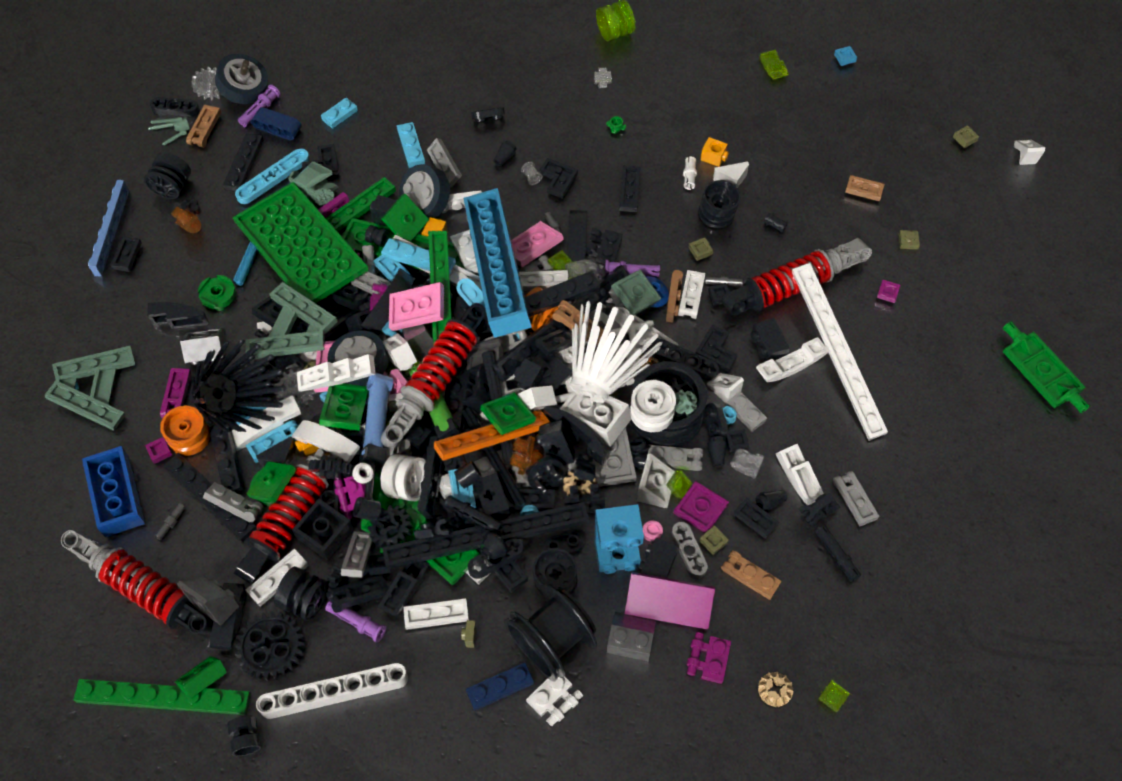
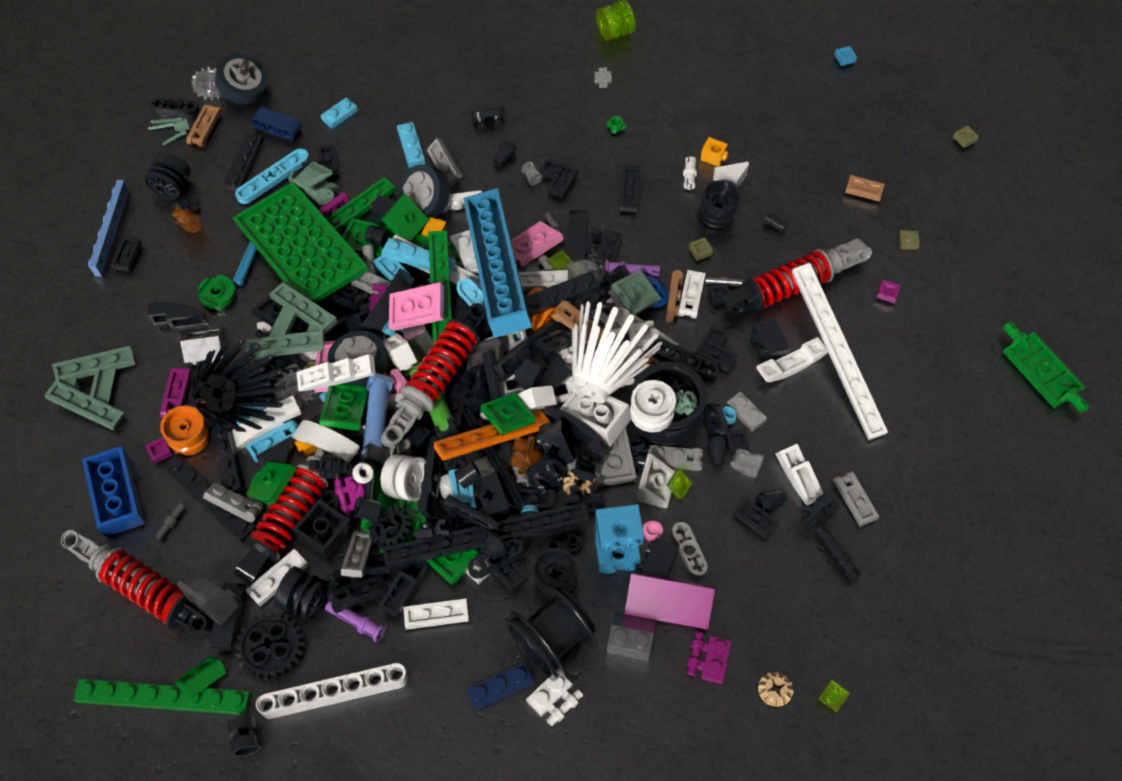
medium lavender pin [238,84,281,127] -> none
olive plate [461,620,477,648] -> none
magenta tile [673,481,729,533] -> none
olive plate [699,526,729,555] -> none
white slope [707,373,744,403] -> none
medium nougat plate [721,550,782,600] -> none
clear neon green slope [759,50,789,80] -> none
white slope [1014,140,1045,165] -> none

